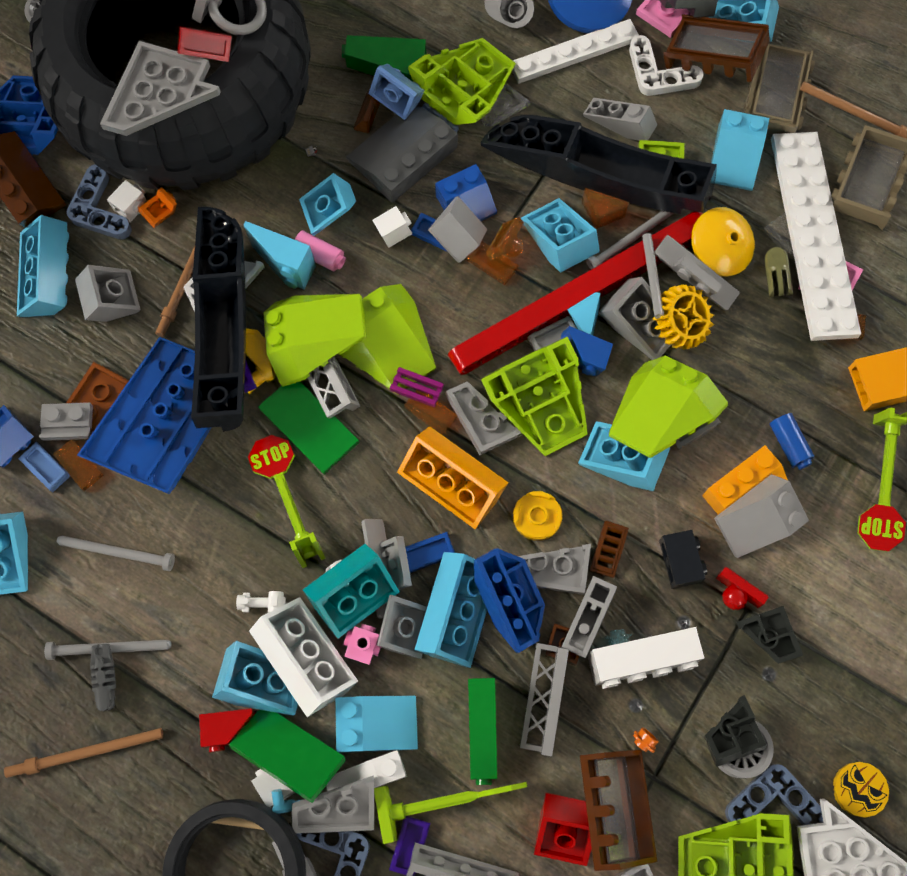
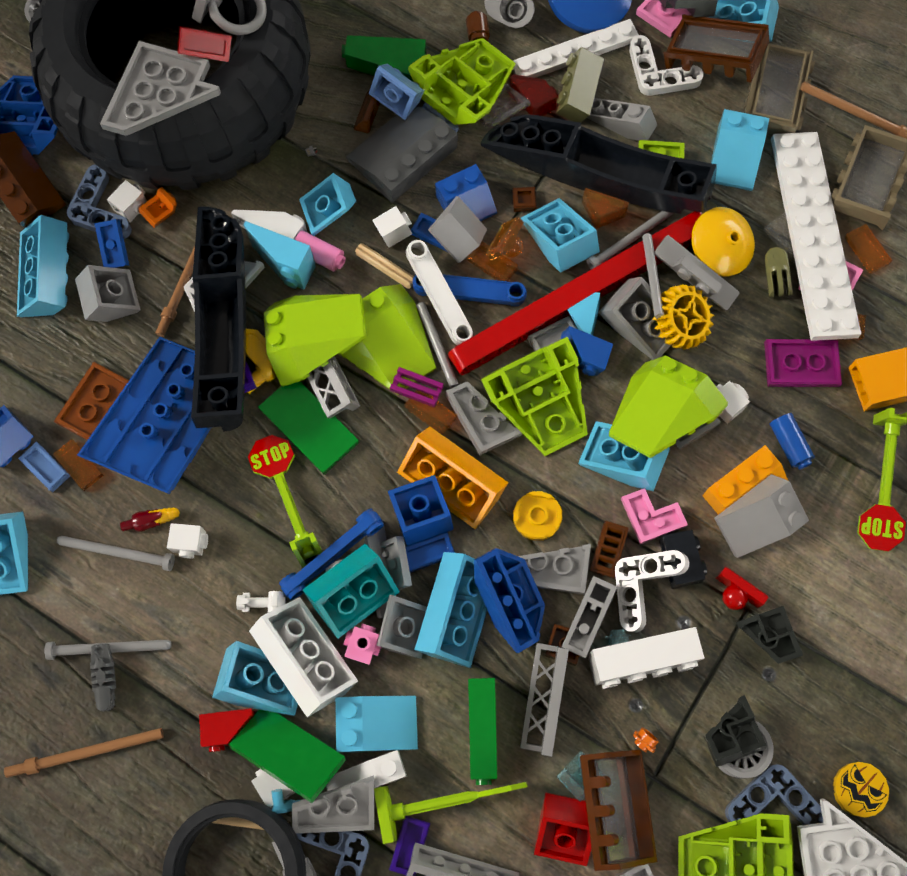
light grey plate [39,403,93,441] -> none
none -> blue plate [94,219,130,268]
none -> dark red piece [120,507,180,532]
none -> white brick [167,523,208,559]
none -> white slope [231,210,308,240]
none -> blue piece [279,508,384,601]
none -> tan axle [355,243,414,289]
none -> blue slope [388,475,454,546]
none -> white piece [406,240,473,345]
none -> blue piece [413,274,527,307]
none -> light grey bar [416,302,459,388]
none -> reddish brown brick [466,11,490,42]
none -> clear red slope [510,74,558,116]
none -> reddish brown tile [512,187,537,212]
none -> brick [556,47,604,123]
none -> clear light blue piece [556,751,605,801]
none -> white beam [615,550,689,633]
none -> bright pink plate [621,488,688,544]
none -> white brick [716,381,750,424]
none -> magenta tile [764,339,842,387]
none -> clear orange tile [844,224,893,274]

